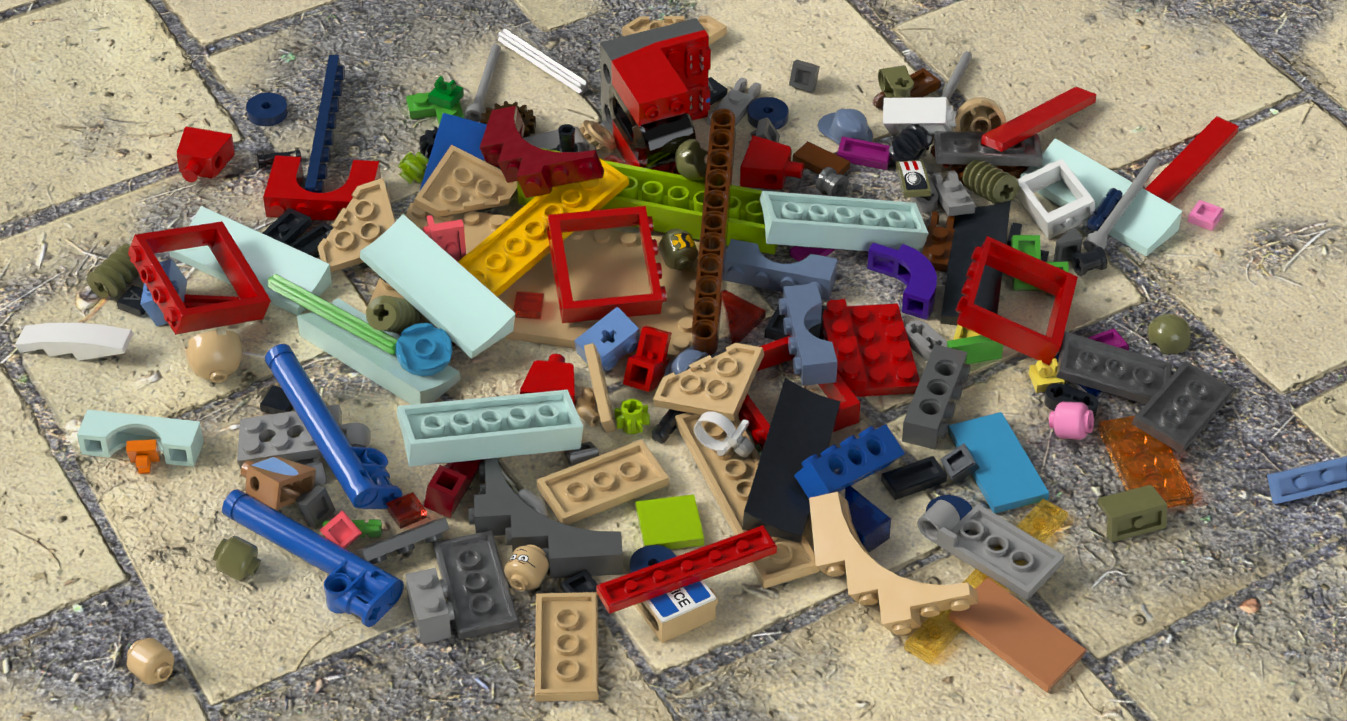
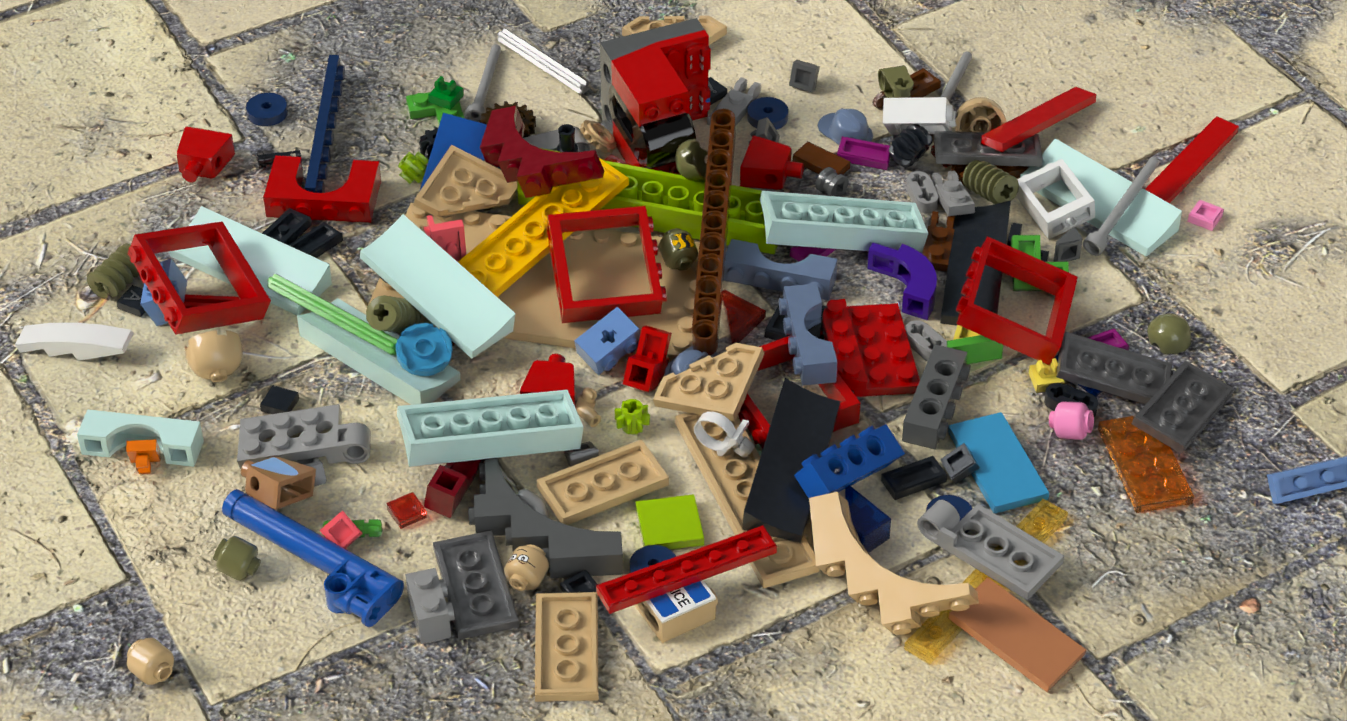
blue piece [265,344,402,510] -> none
dark grey tile [295,485,336,529] -> none
tan plate [318,178,396,273] -> none
dark grey plate [356,518,450,564] -> none
clear red tile [513,291,545,319] -> none
tan tile [584,343,617,433] -> none
black axle [652,409,687,444] -> none
slope [896,160,931,198] -> none
black bush [1072,246,1108,276] -> none
dark blue axle [1087,188,1123,231] -> none
olive panel [1098,485,1167,542] -> none

